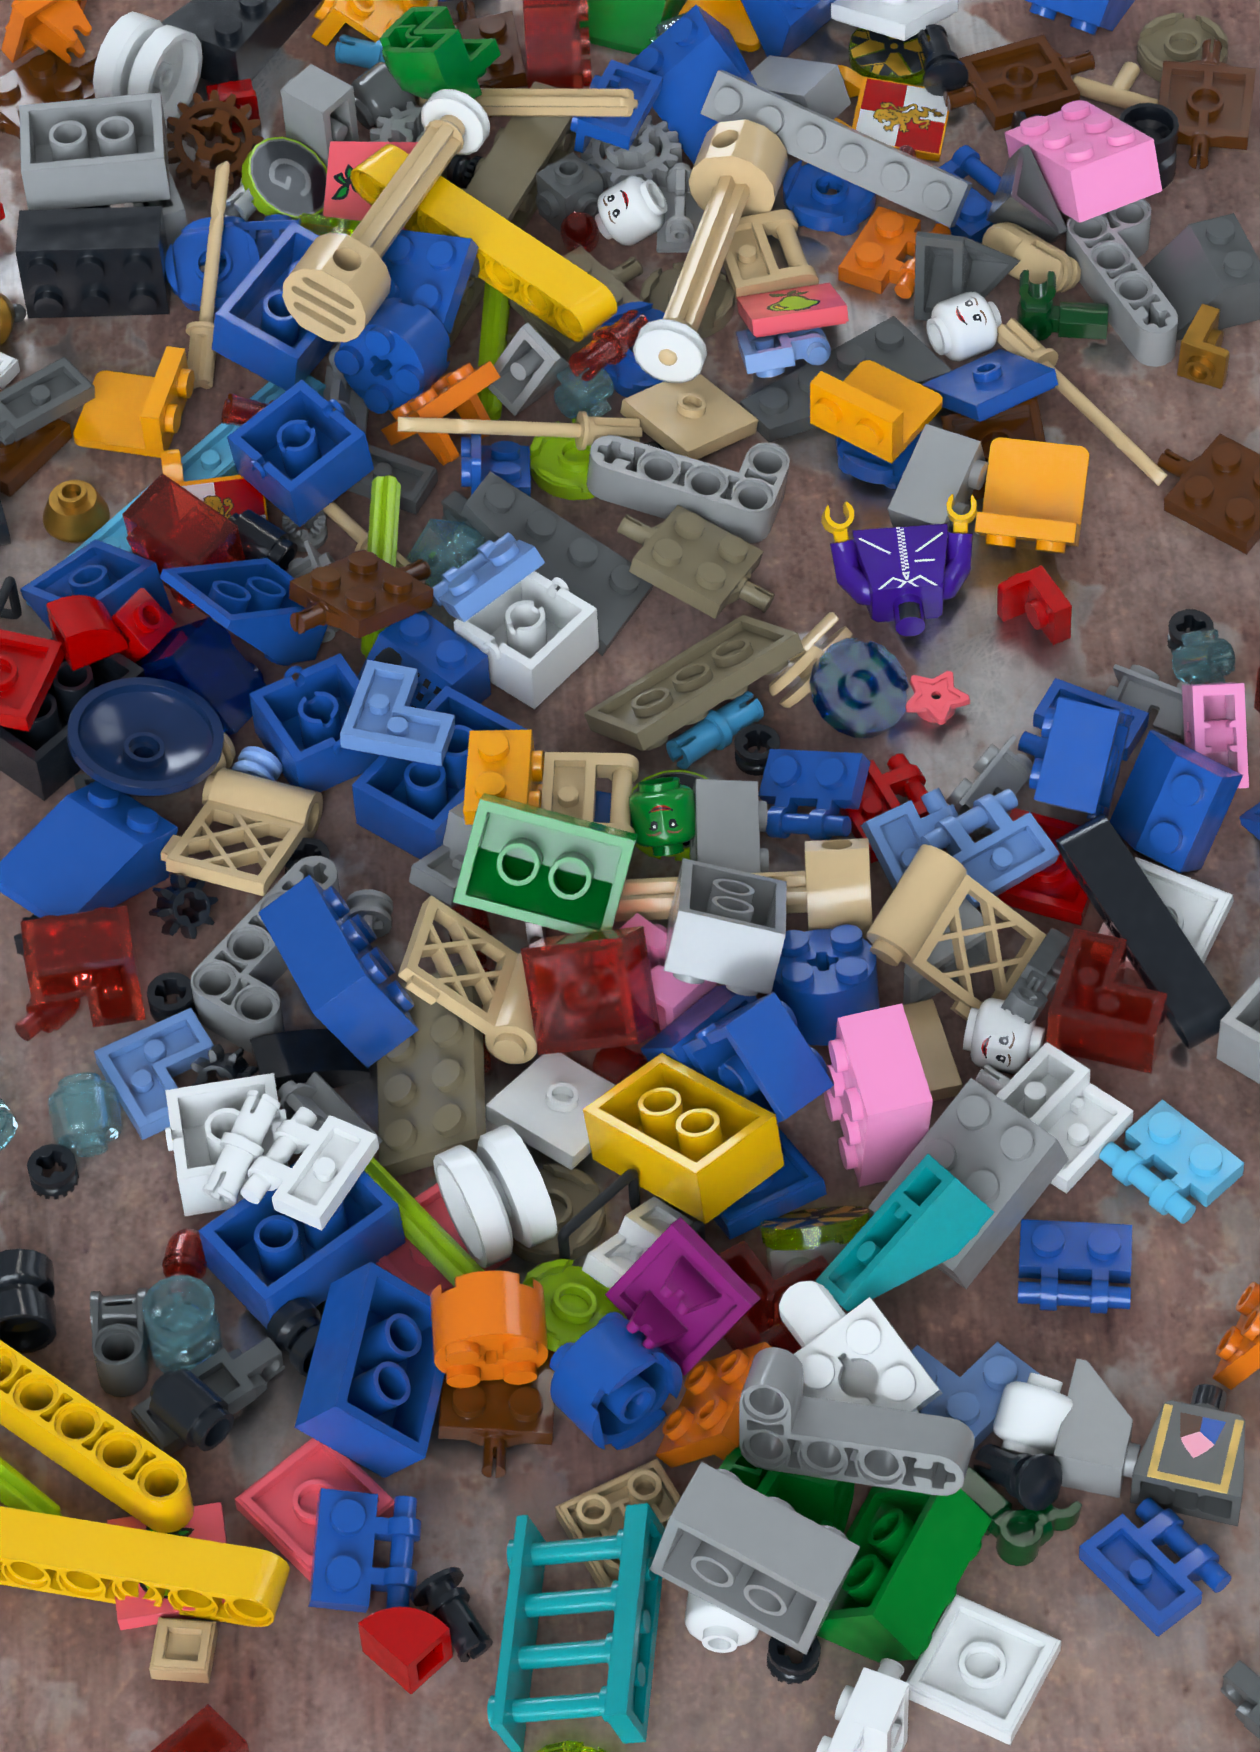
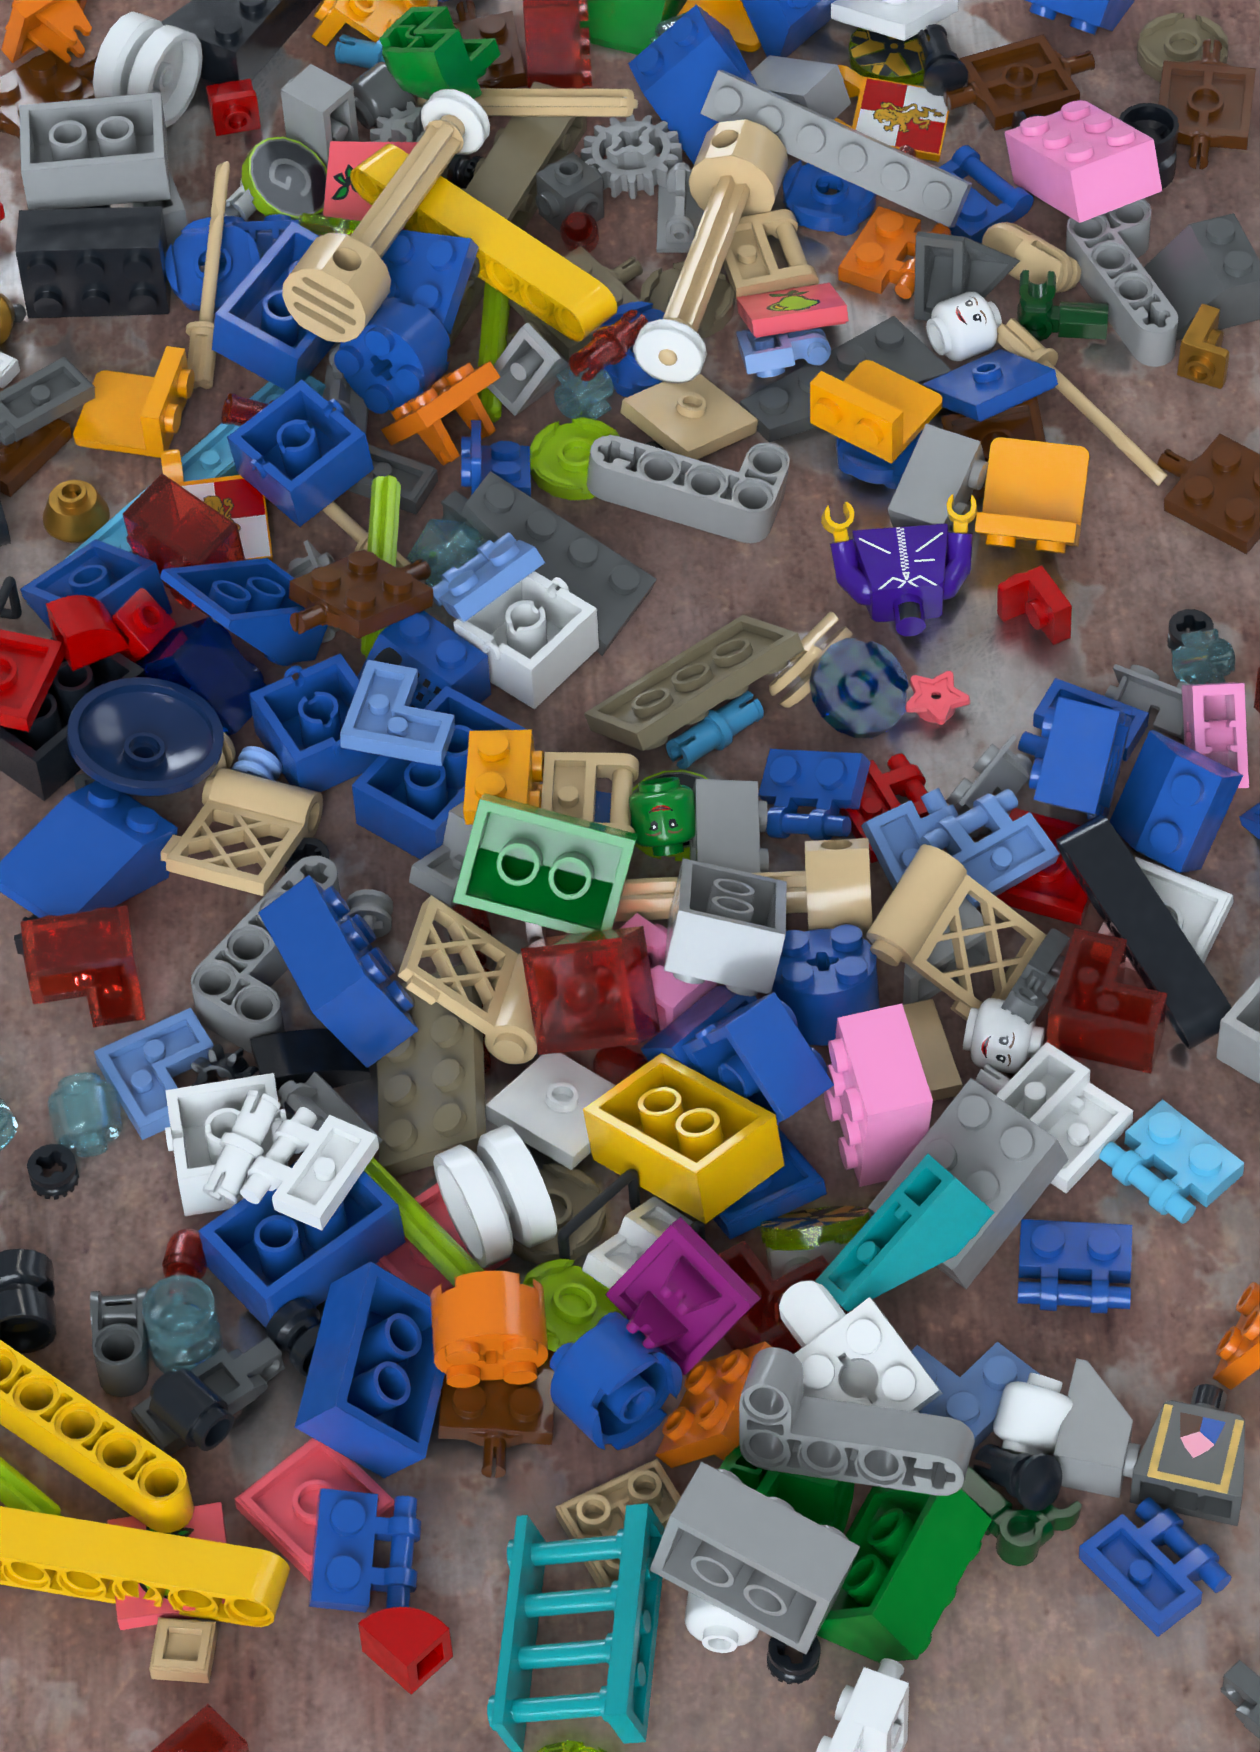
clear red cylinder [15,980,81,1041] -> none
black bush [147,972,195,1022] -> none
black gear [149,874,218,939] -> none
reddish brown gear [166,90,264,193] -> none
black brick [221,509,298,571] -> none
light grey bush [282,510,328,552] -> none
tan piece [397,411,642,450] -> none
black pin [410,1567,493,1662] -> none
blue bracket [570,60,663,153] -> none
white head [595,176,667,246] -> none
dark tan plate [617,505,775,619] -> none
black bush [734,724,780,776] -> none
white tile [906,1594,1061,1745] -> none
dark grey slope [986,144,1067,244] -> none
tan piece [1072,62,1159,109] -> none

